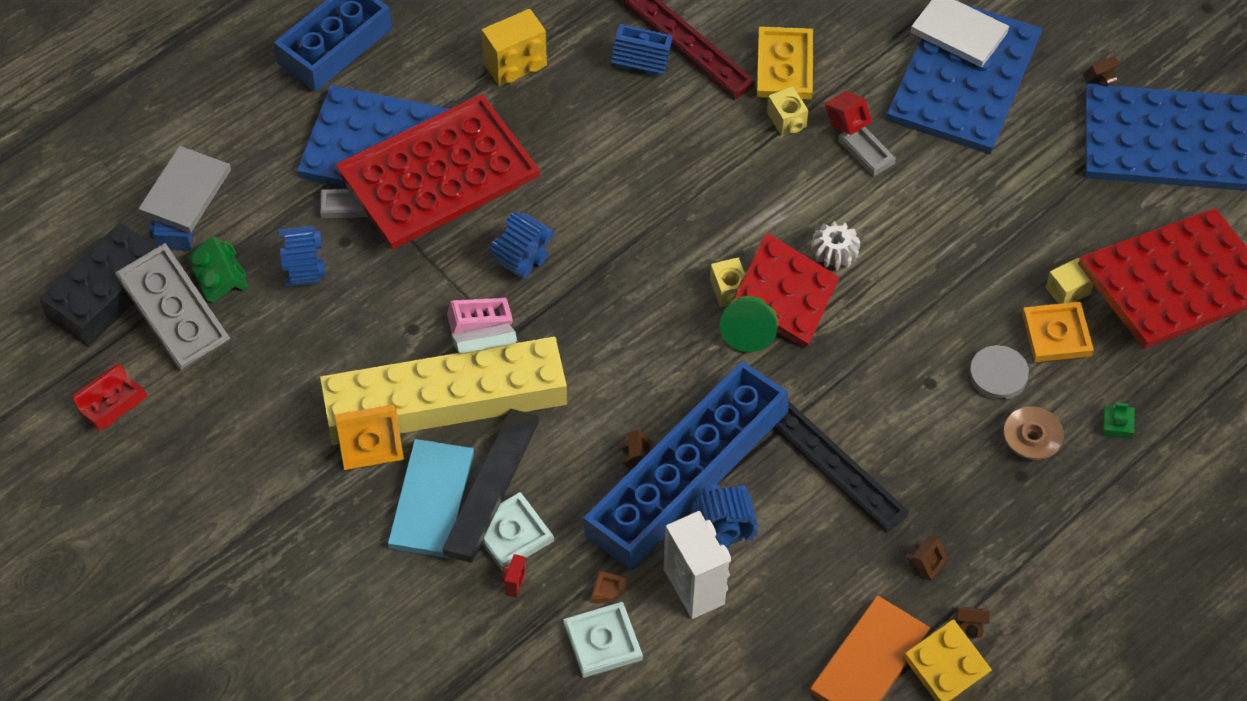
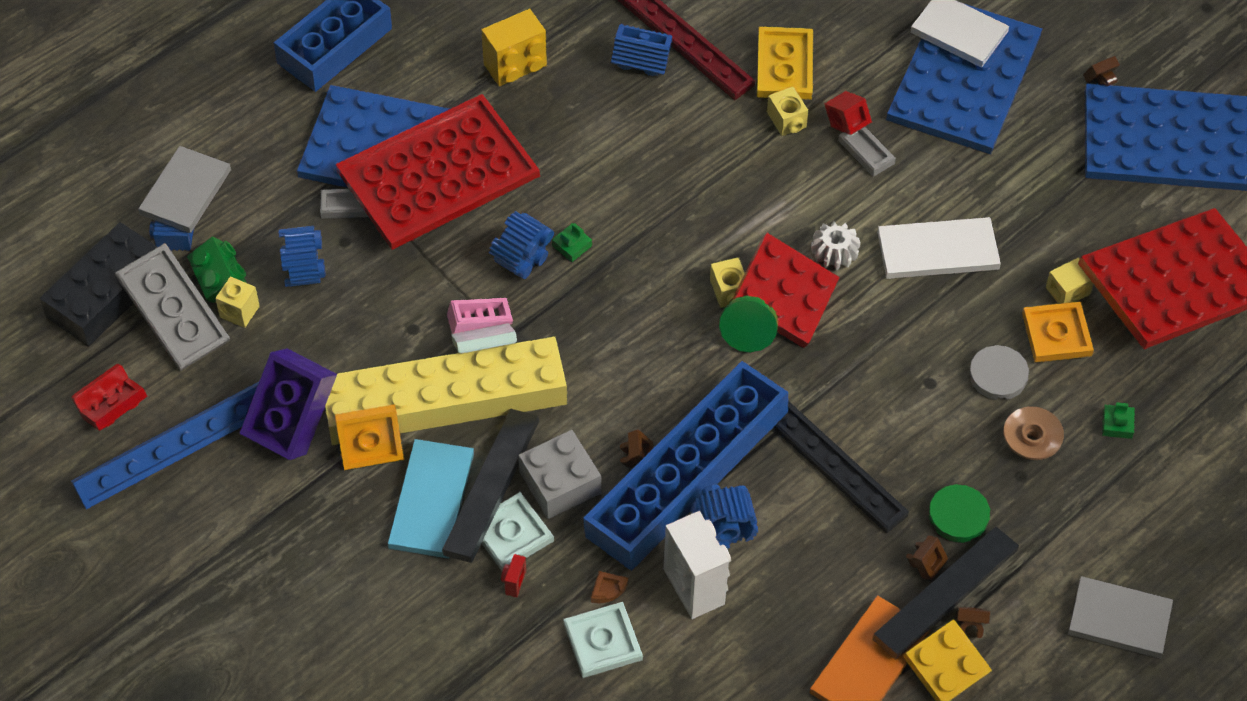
none -> blue plate [71,382,259,509]
none -> light yellow brick [215,276,260,328]
none -> dark purple brick [240,348,337,460]
none -> light grey brick [519,430,601,519]
none -> green tile [552,223,592,262]
none -> black tile [872,527,1019,660]
none -> white tile [877,217,1001,279]
none -> green tile [929,484,990,543]
none -> light grey tile [1068,576,1173,659]

